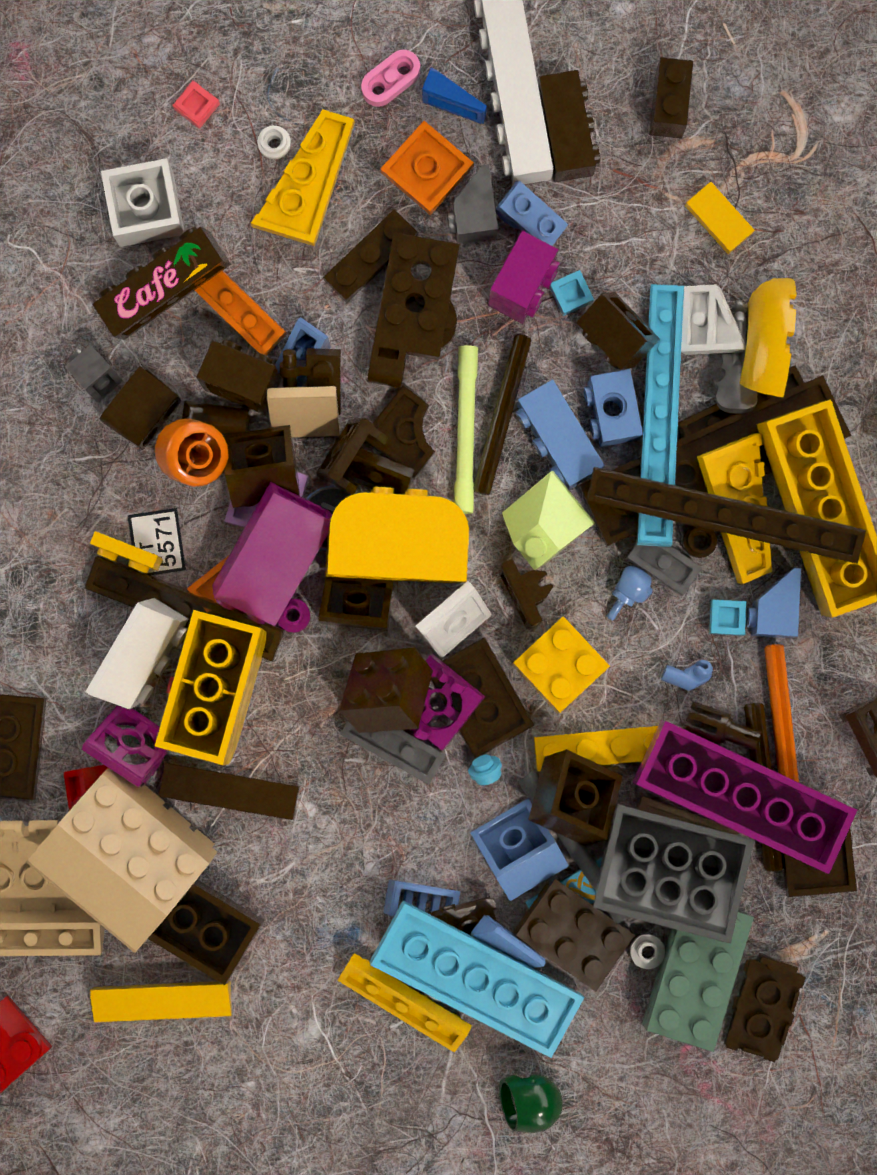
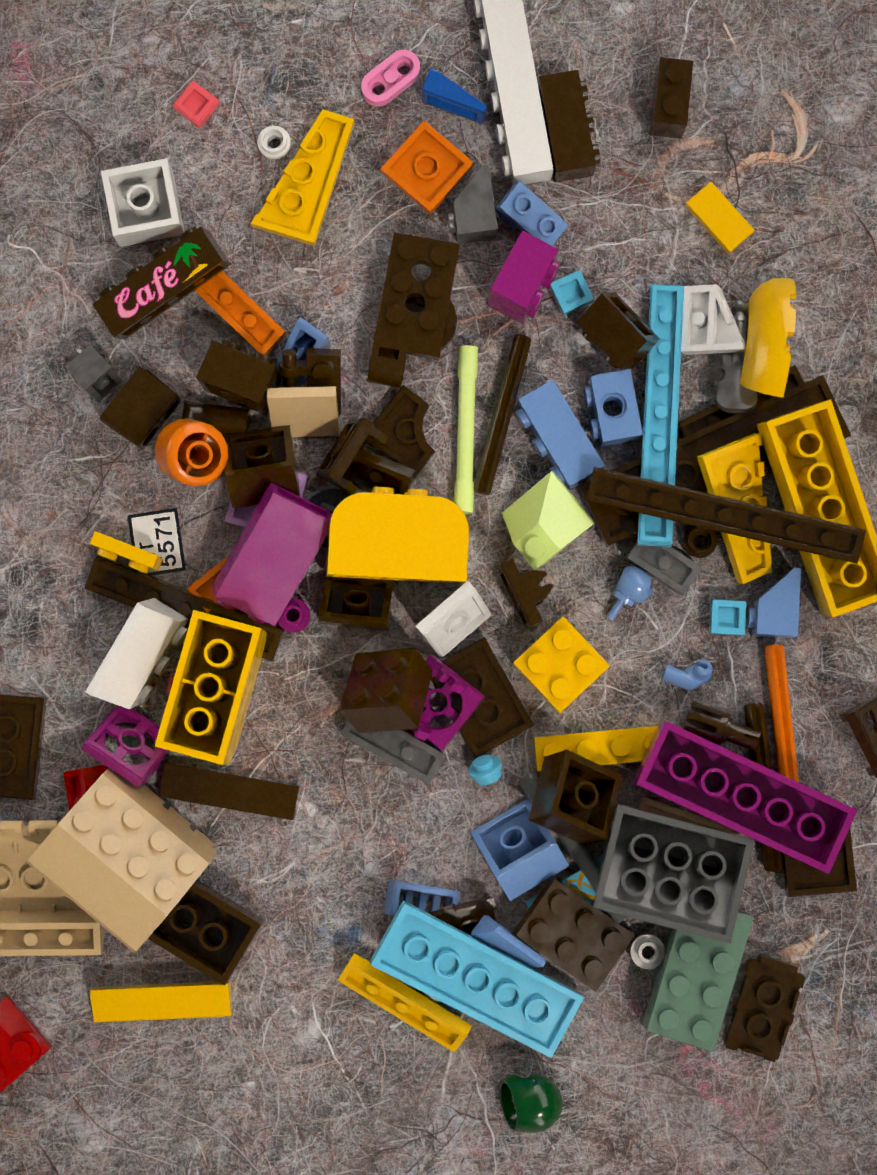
dark brown plate [323,209,418,303] -> none

